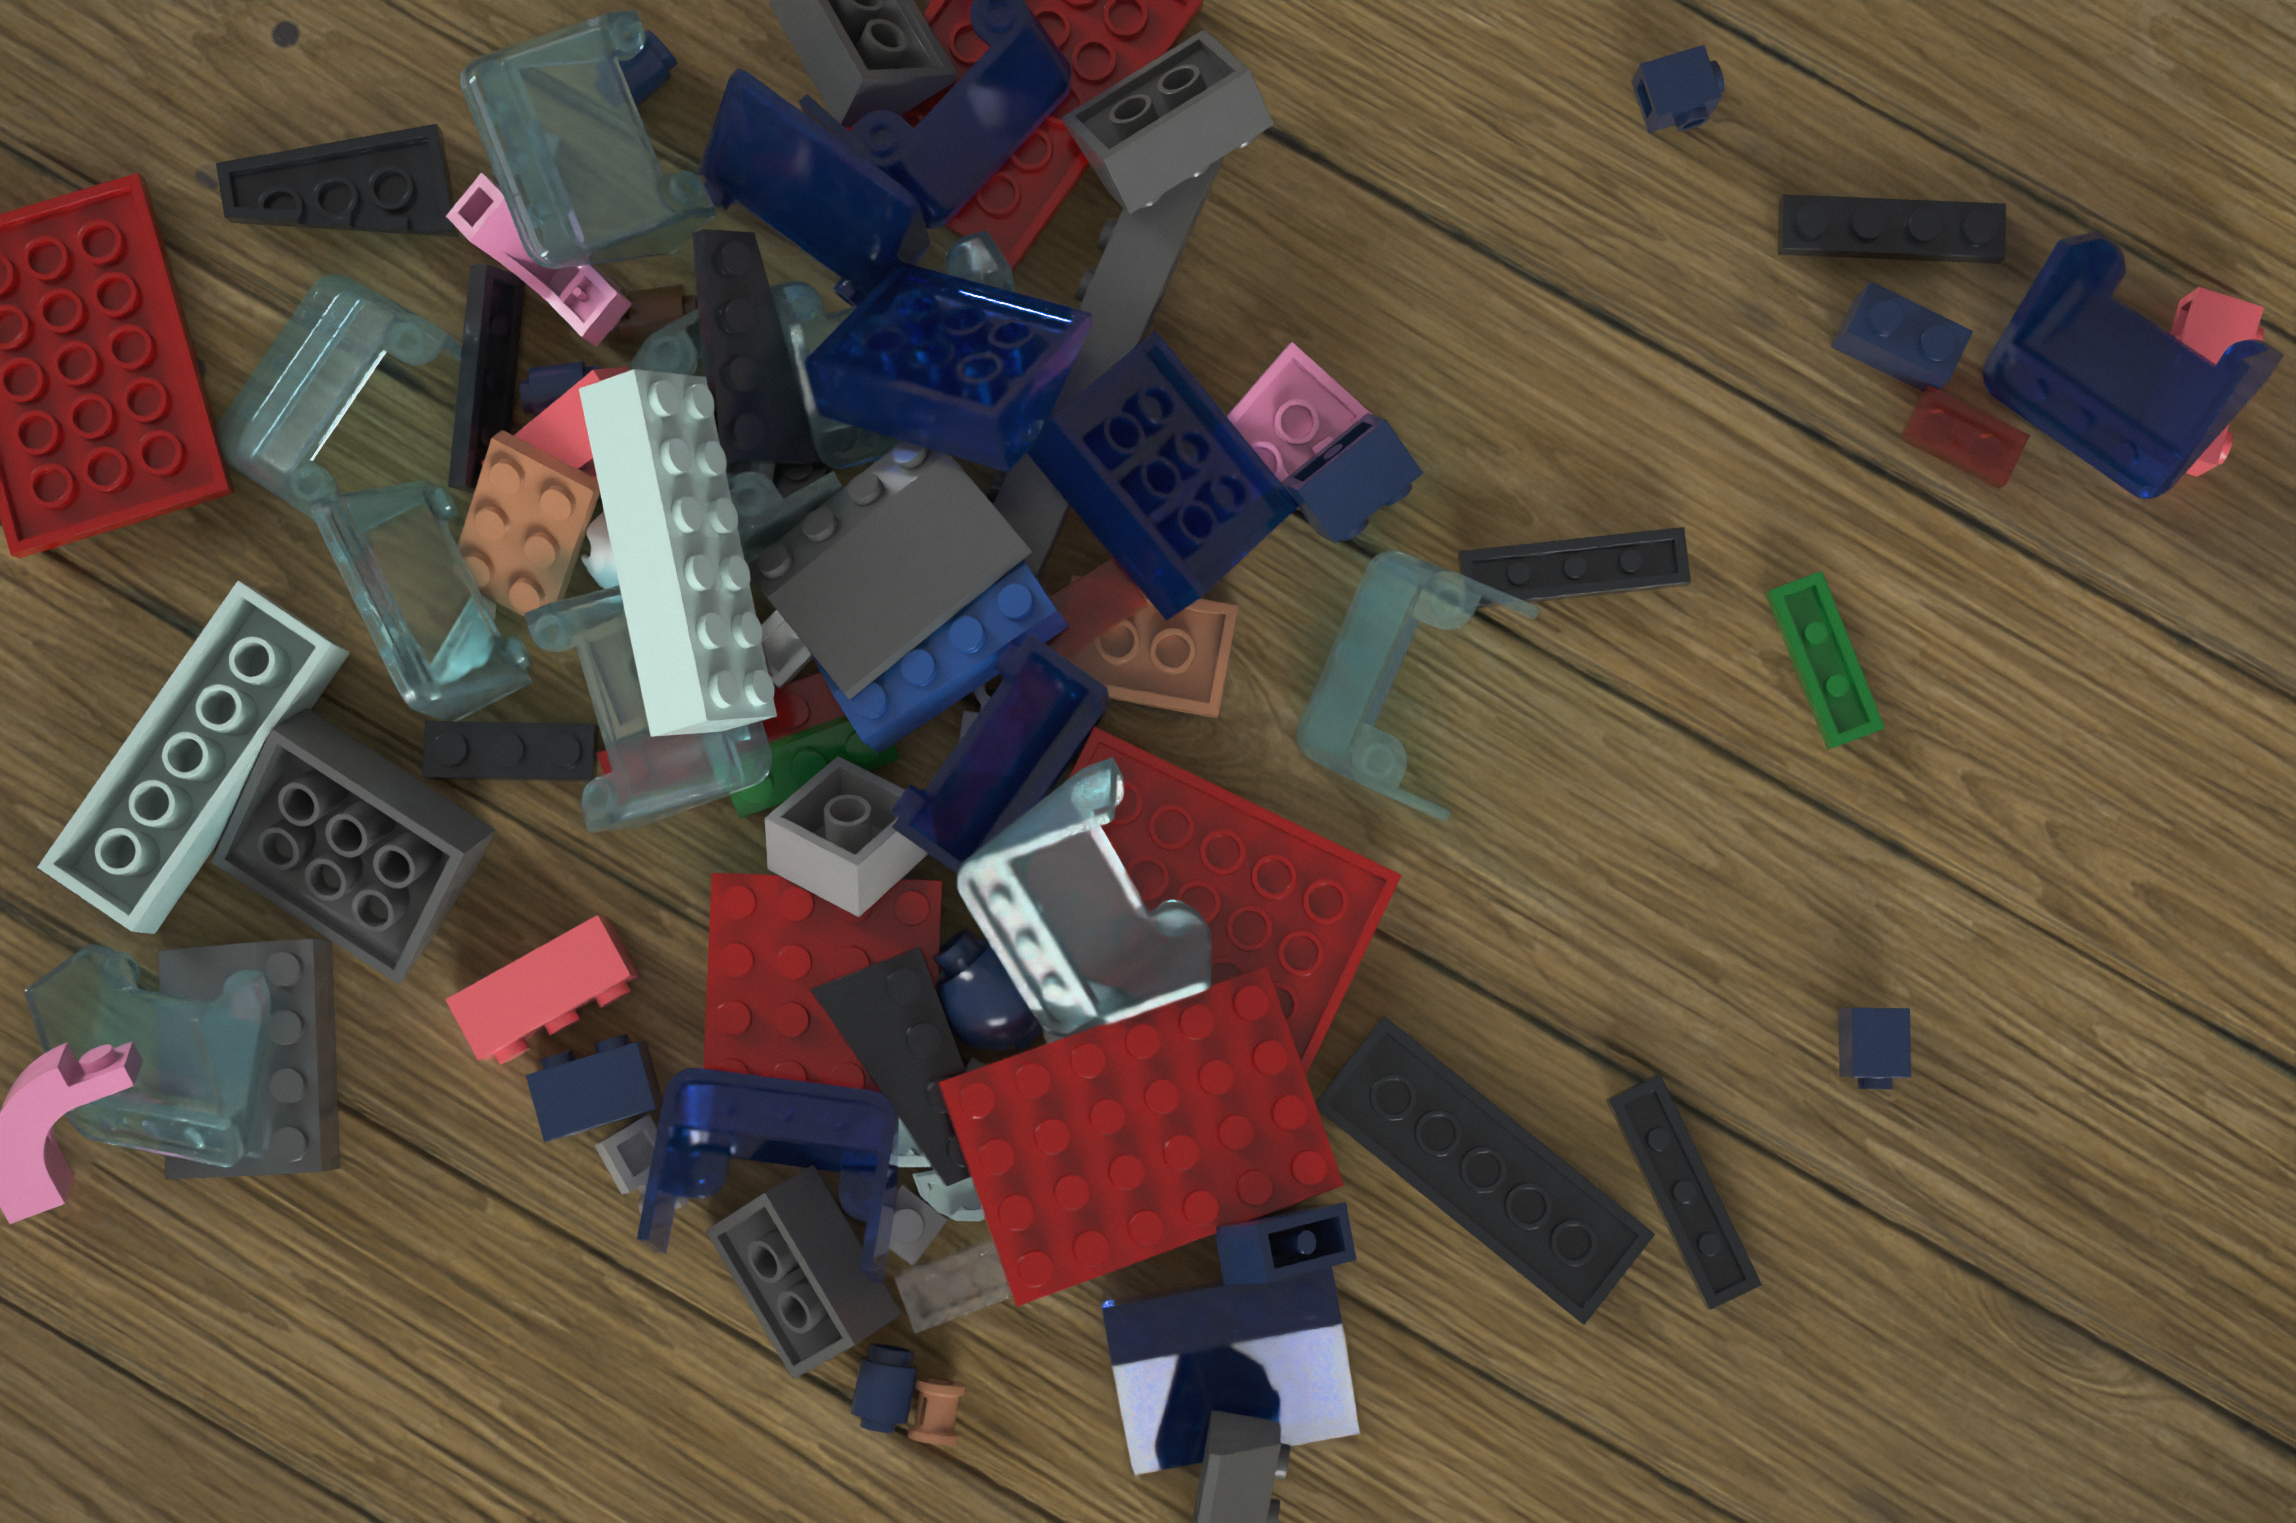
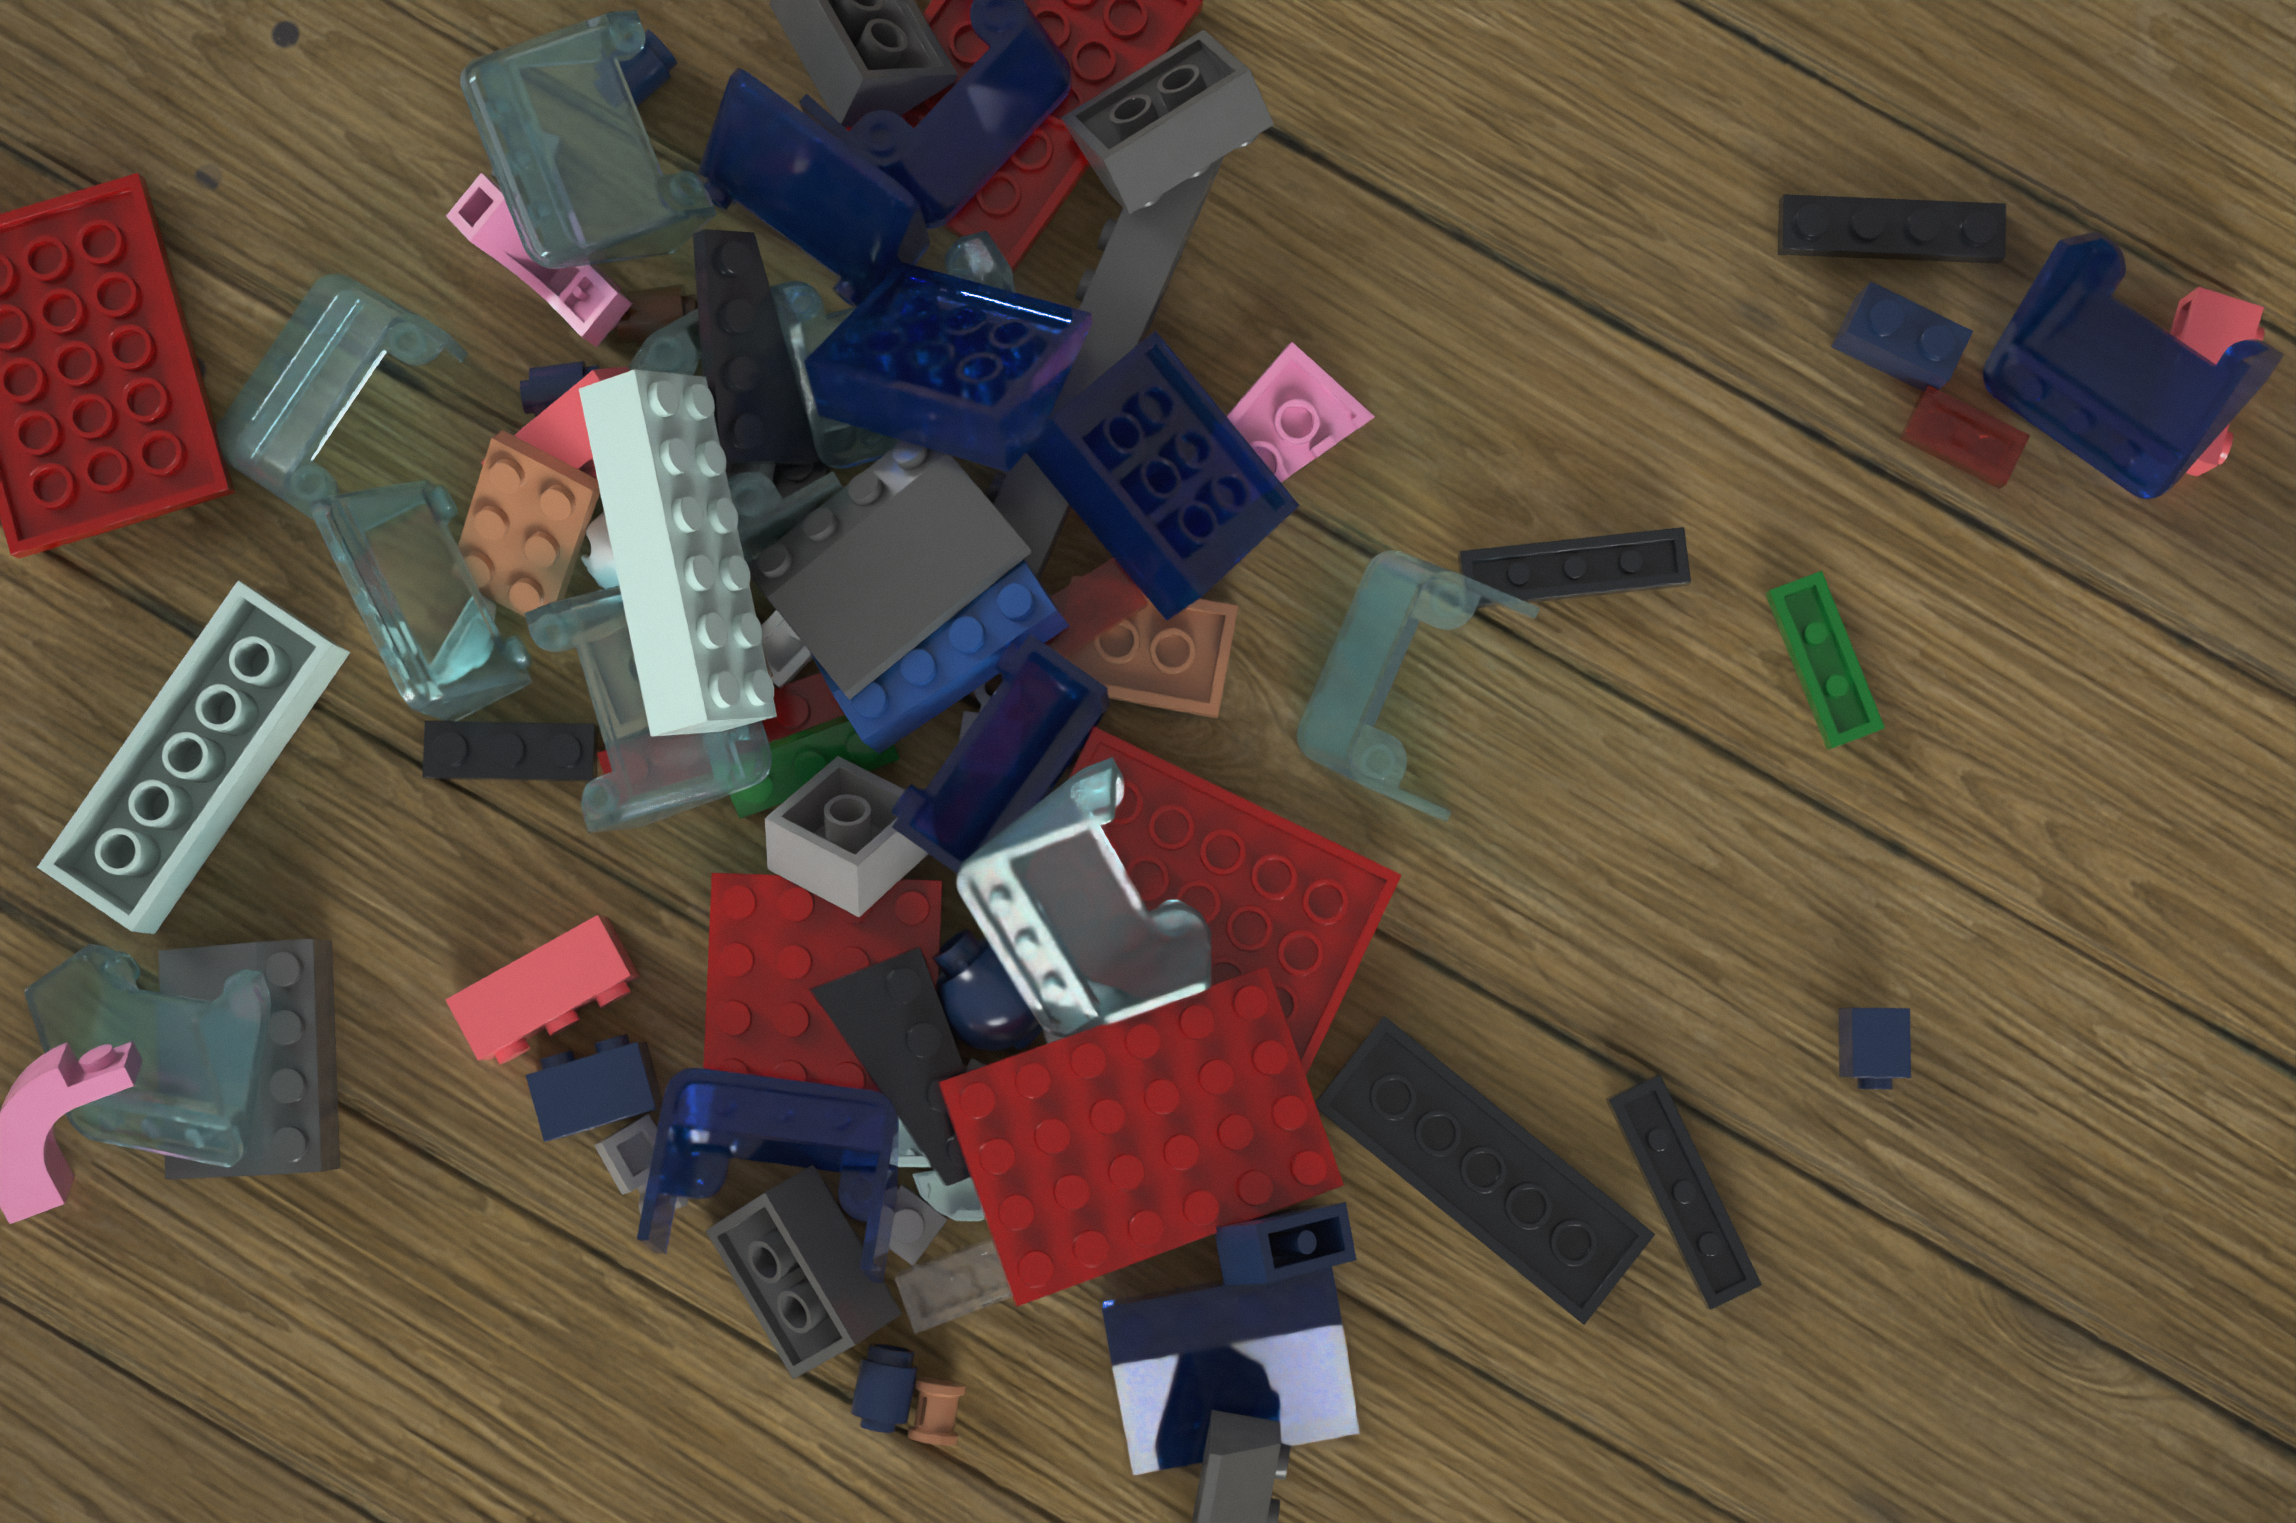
dark grey slope [211,708,496,985] -> none
black wing [216,124,460,237] -> none
black plate [448,264,525,494] -> none
dark blue brick [1281,413,1423,543] -> none
dark blue brick [1631,45,1724,133] -> none

